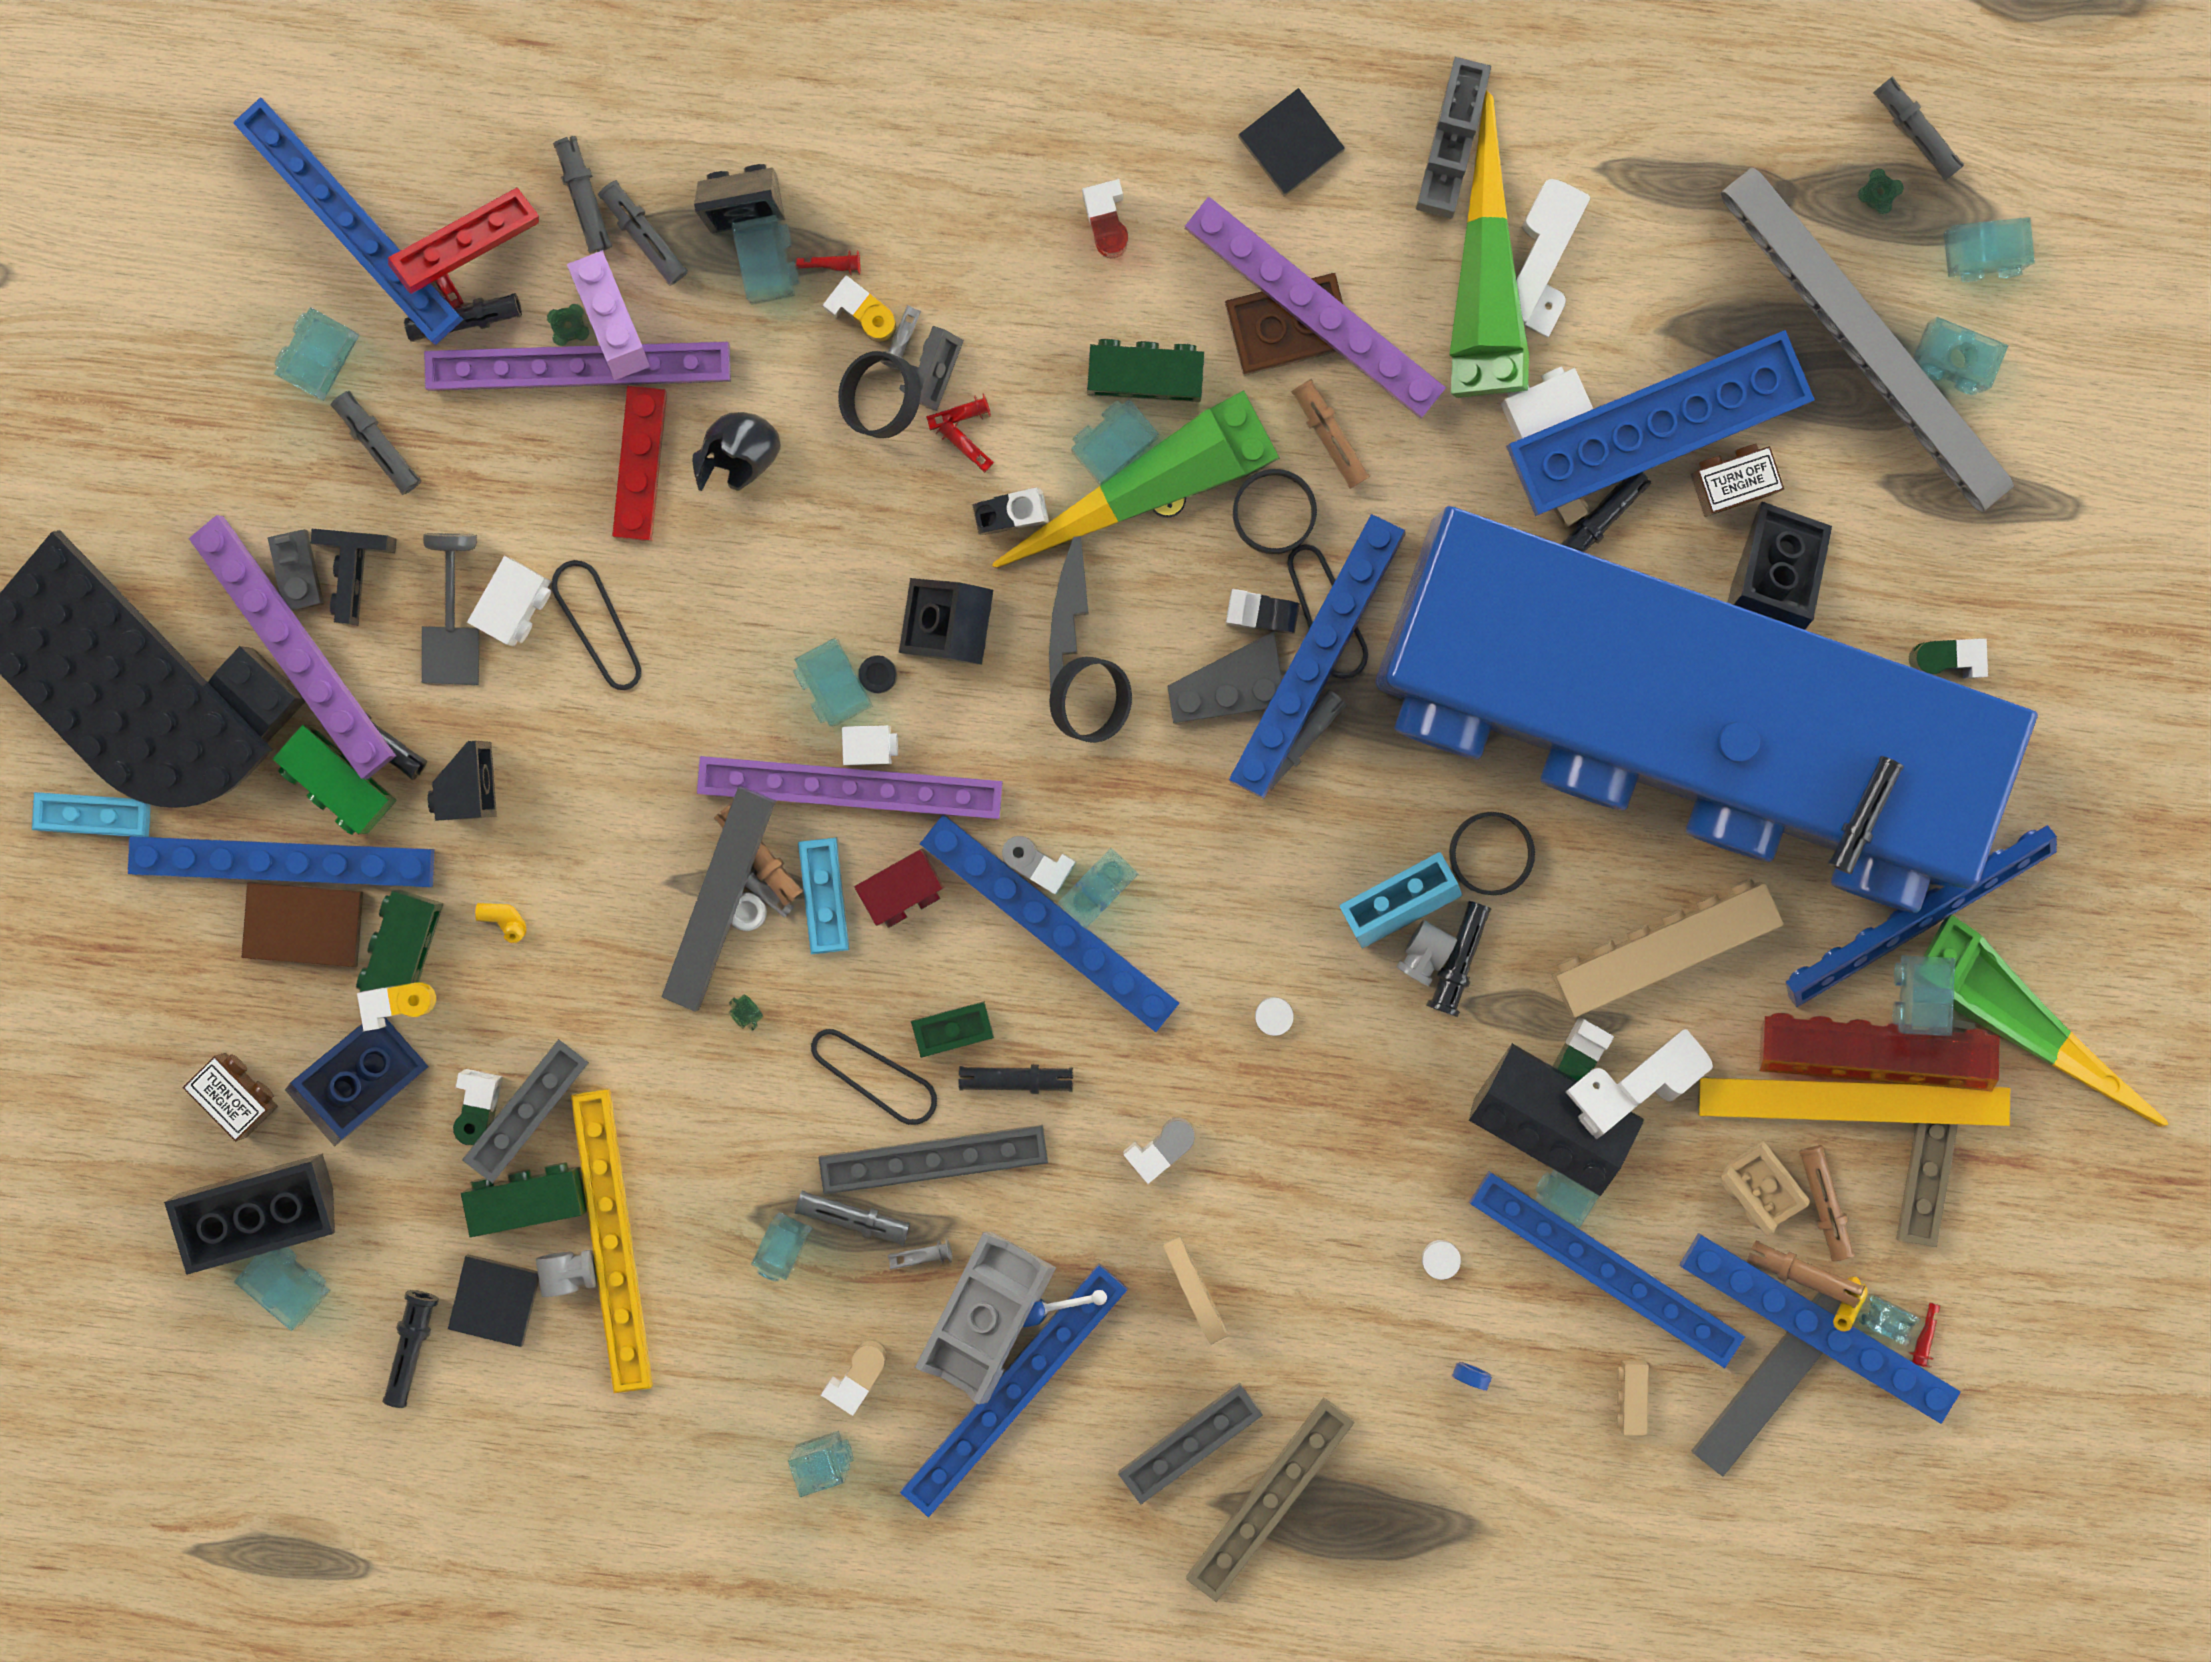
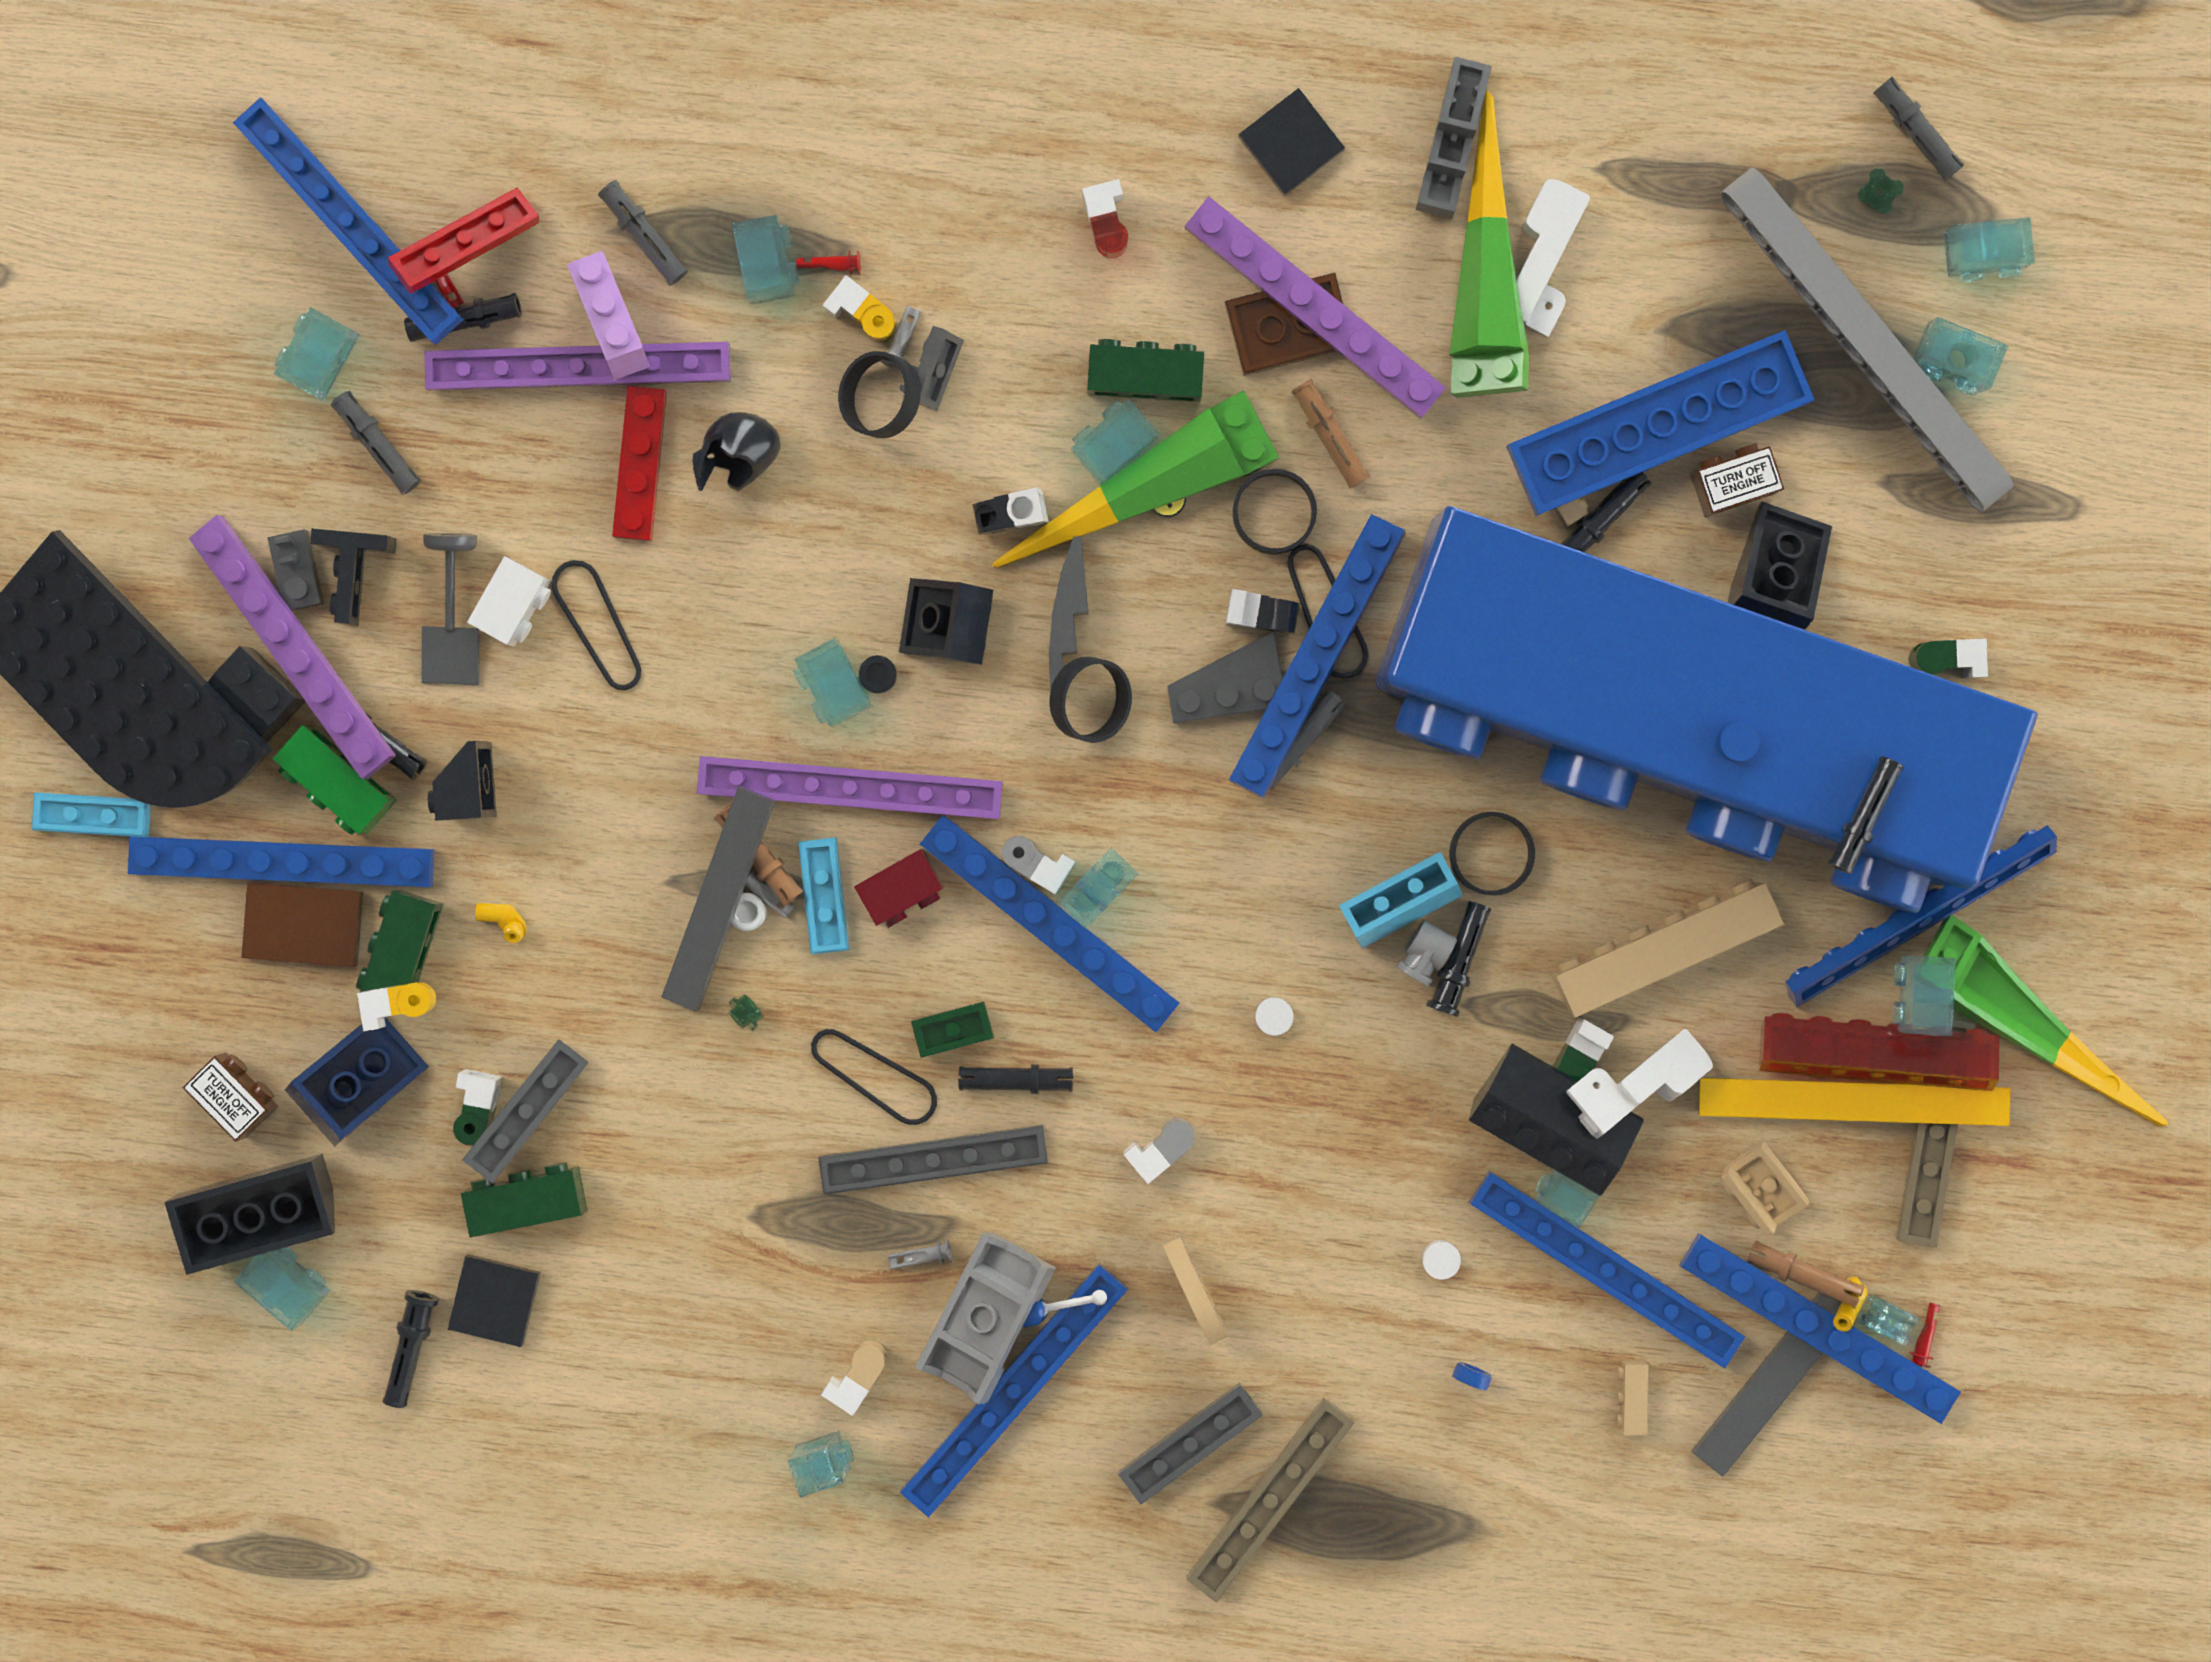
light grey piece [536,1250,597,1297] -> none
clear green plate [547,304,589,346] -> none
dark grey pin [553,136,612,254] -> none
yellow tile [571,1089,653,1393] -> none
black slope [694,164,785,233] -> none
clear light blue brick [751,1212,813,1282] -> none
dark grey pin [795,1190,910,1246] -> none
white brick [842,725,898,765] -> none
red piece [926,393,991,431] -> none
red piece [936,416,994,473] -> none
white brick [1500,366,1593,440] -> none
medium nougat pin [1799,1145,1855,1262] -> none

